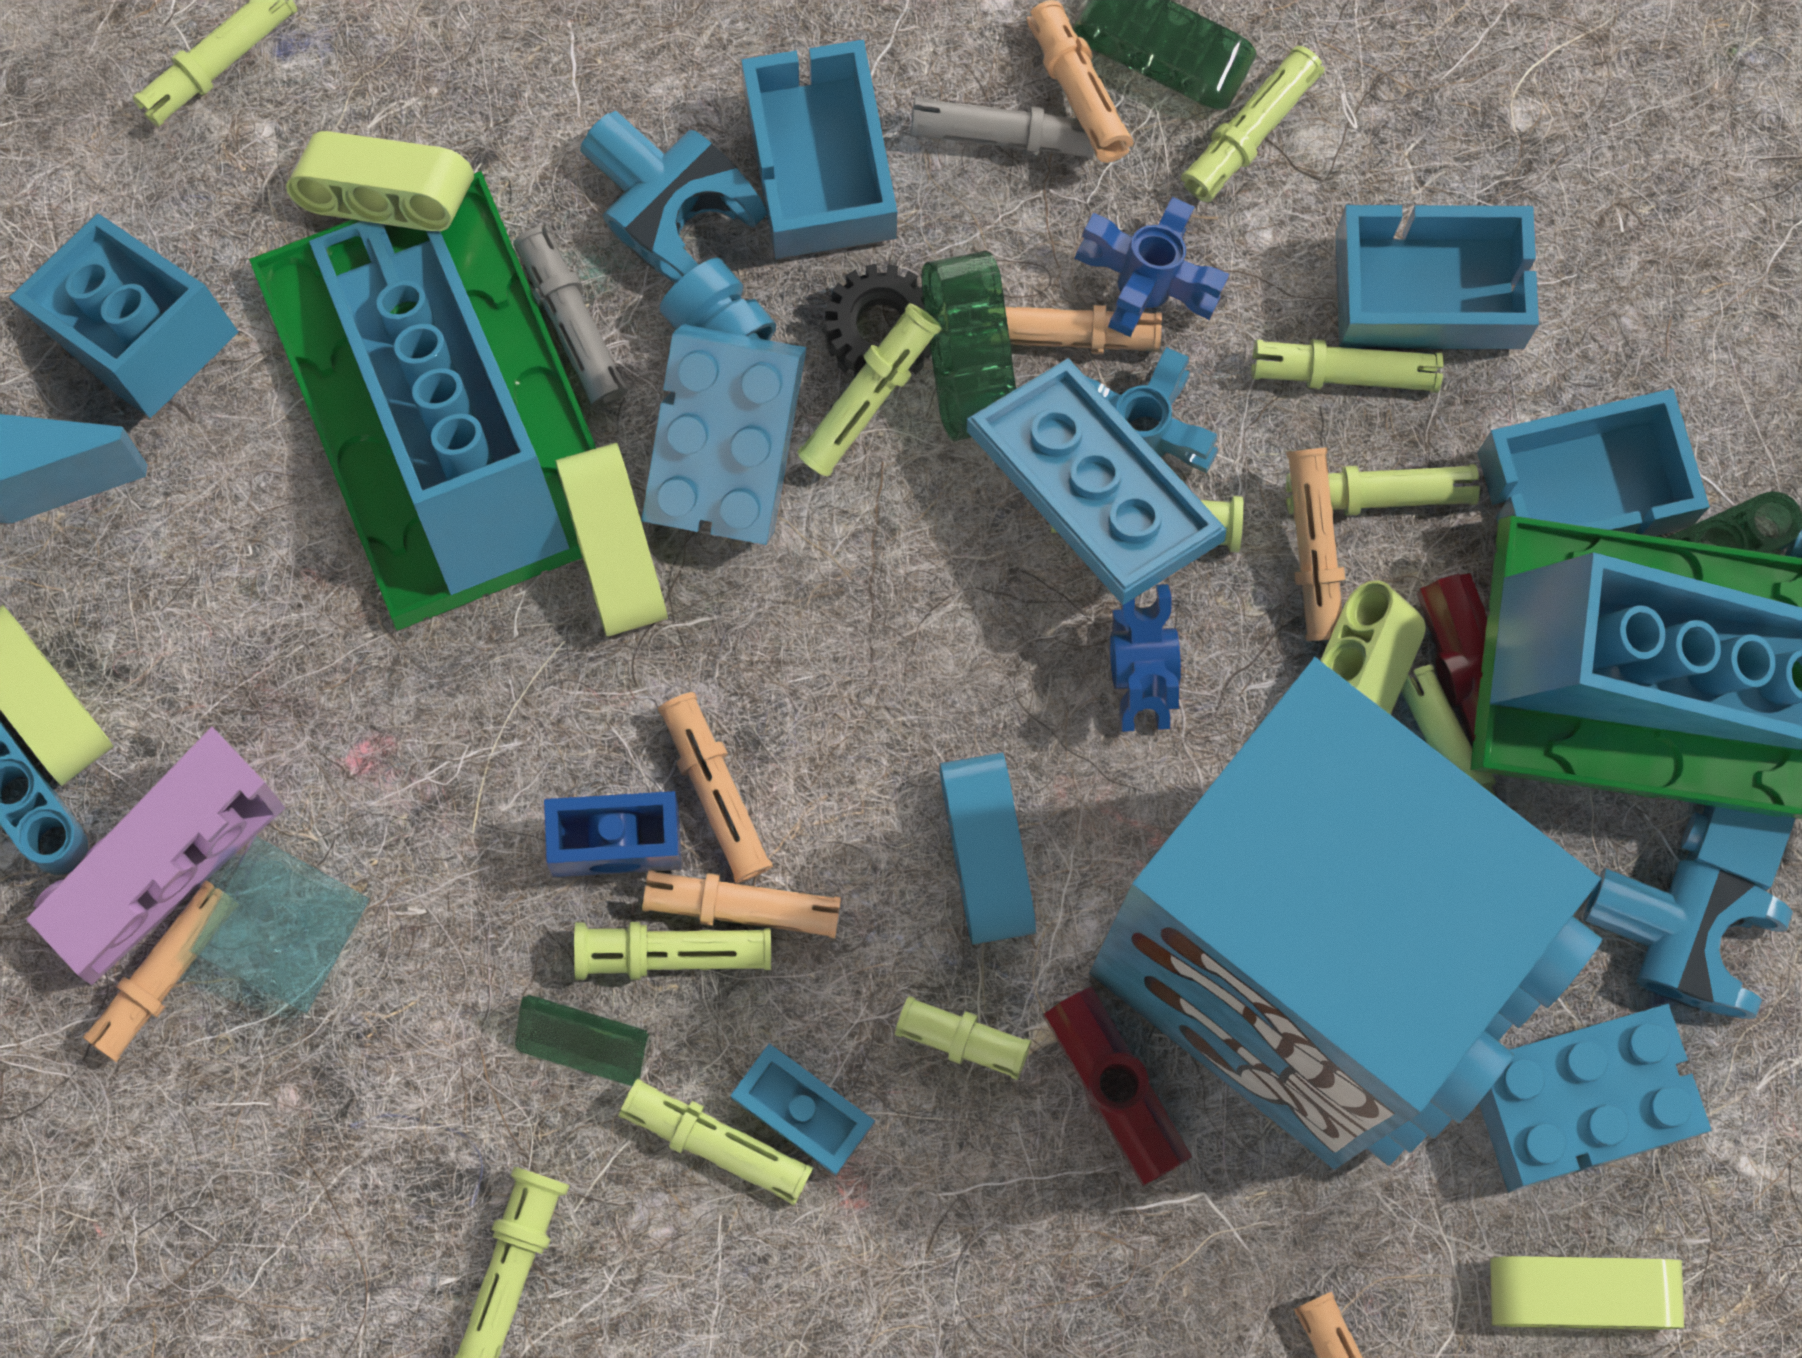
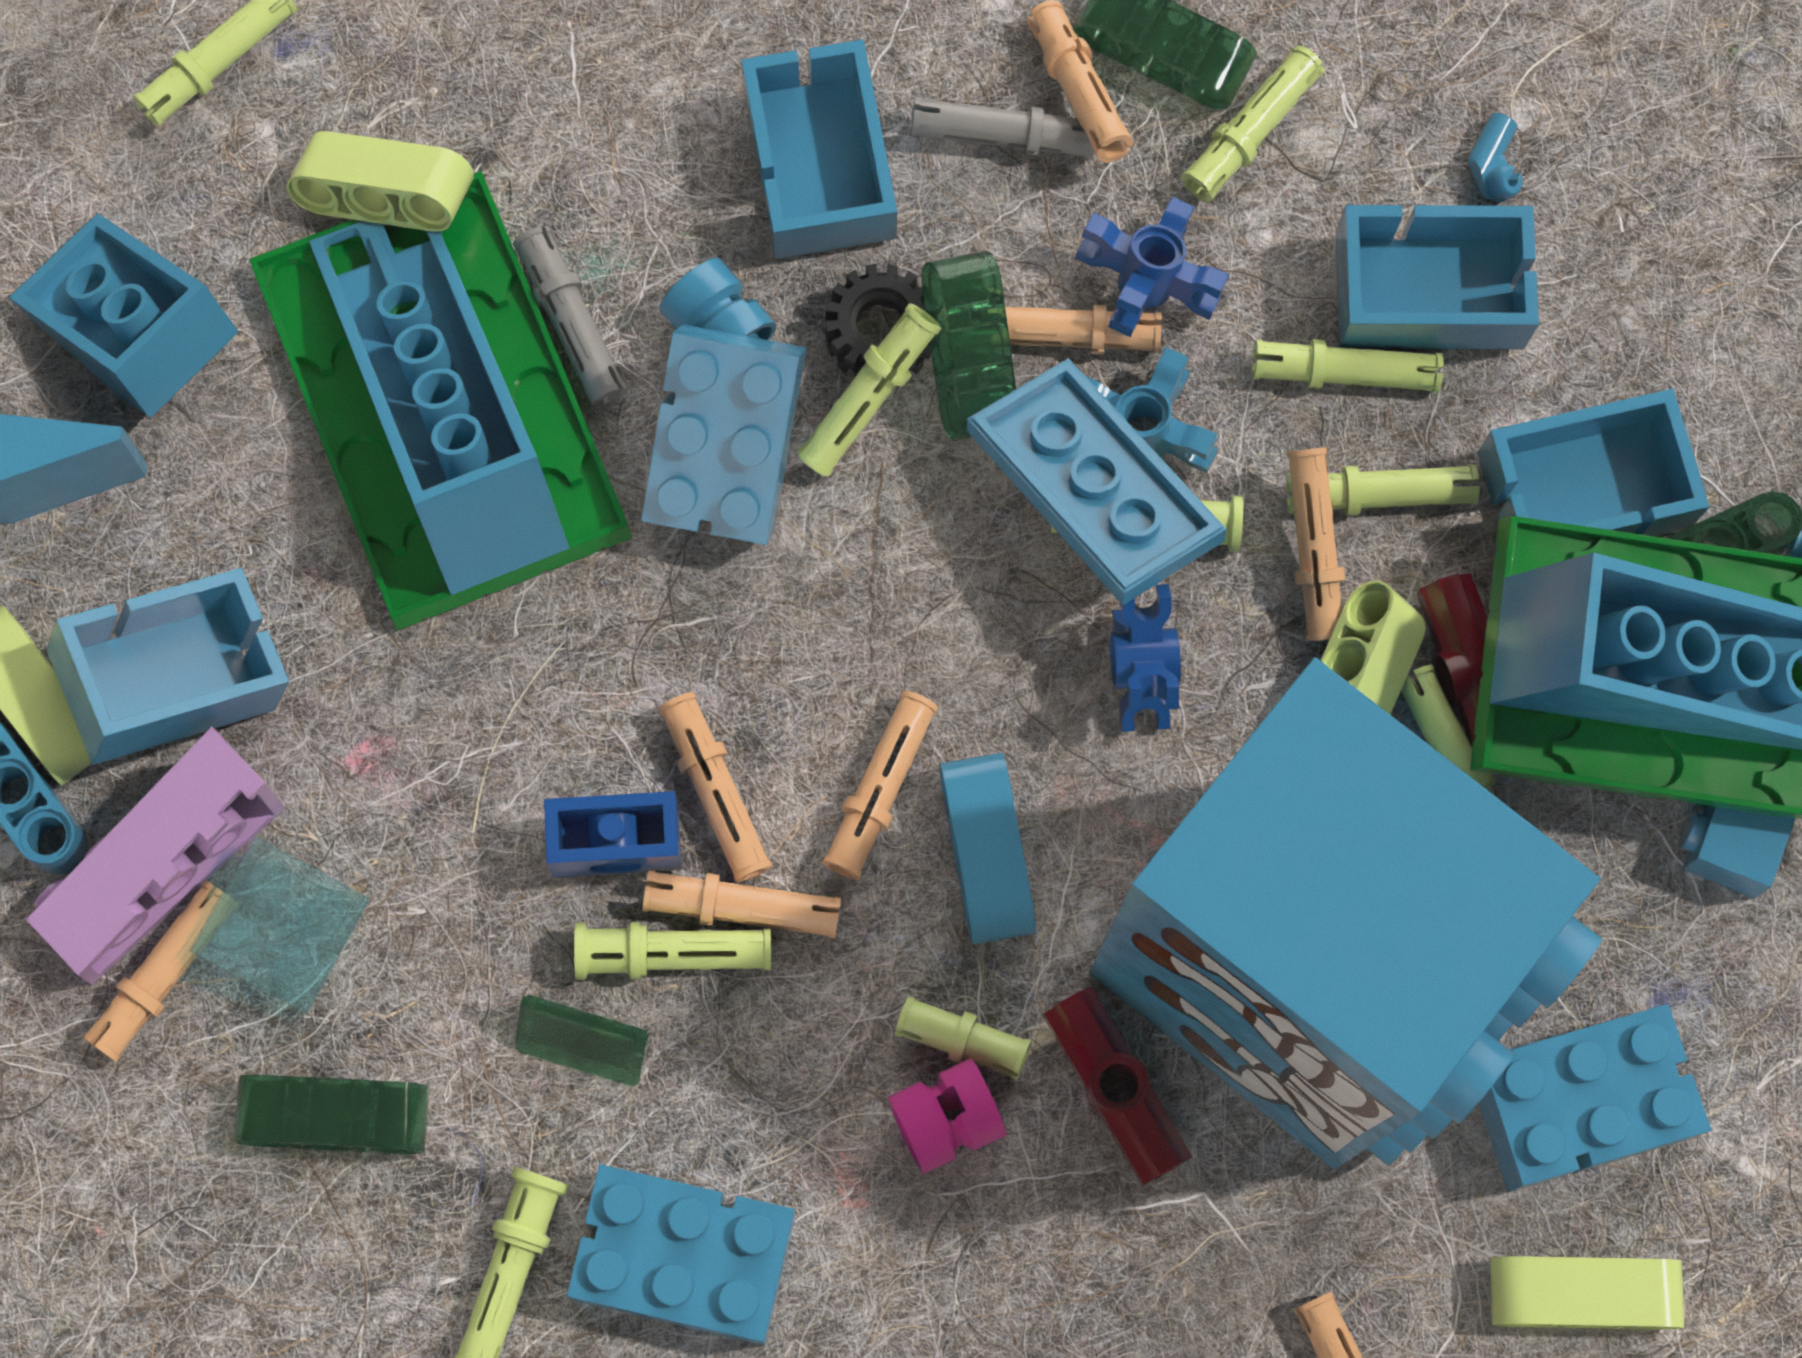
yellowish green beam [555,443,668,637] -> none
dark azure connector [580,111,767,283] -> none
yellowish green pin [618,1078,814,1206] -> none
dark azure plate [730,1043,875,1176] -> none
dark azure connector [1583,860,1793,1019] -> none
none -> dark azure piece [46,567,289,765]
none -> clear green beam [233,1075,430,1154]
none -> dark azure piece [567,1164,796,1346]
none -> light nougat pin [822,690,938,880]
none -> dark pink wheel [887,1058,1007,1175]
none -> dark azure arm [1468,113,1523,202]

